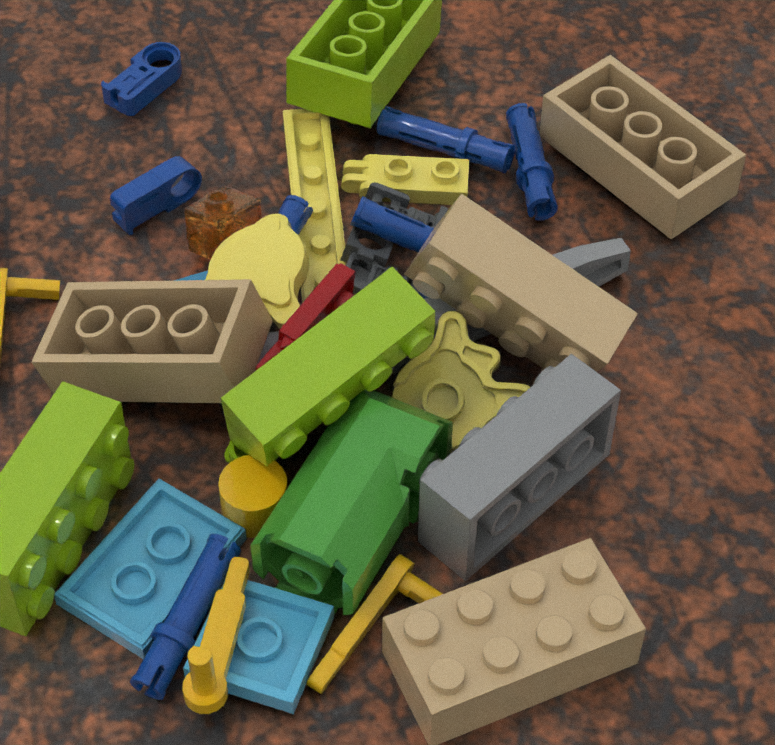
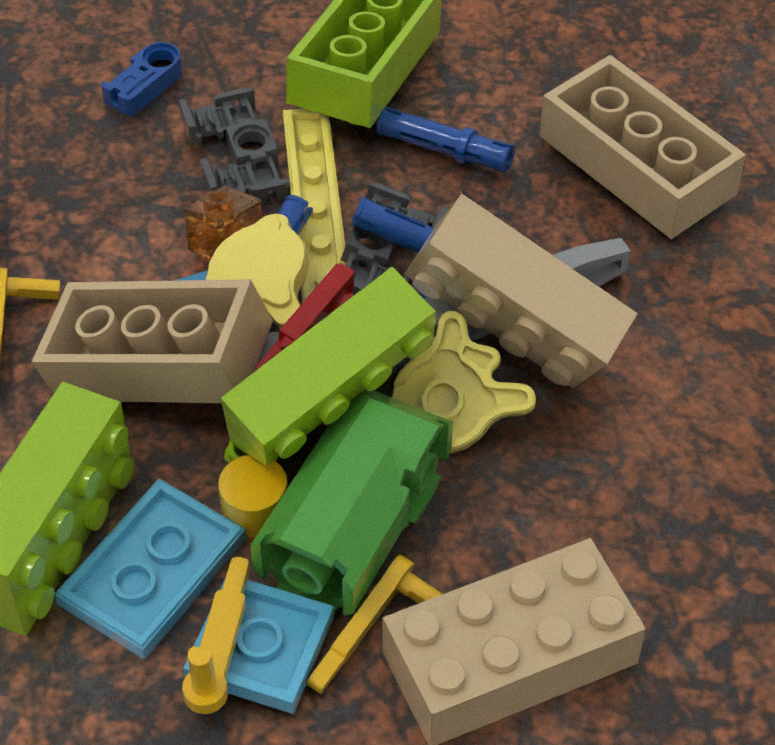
blue piece [110,156,202,235] -> none
blue pin [130,534,241,700] -> none
light yellow hinge [341,154,469,205] -> none
light grey brick [418,354,621,581] -> none
blue pin [506,103,558,220] -> none
none -> dark grey piece [179,87,290,207]

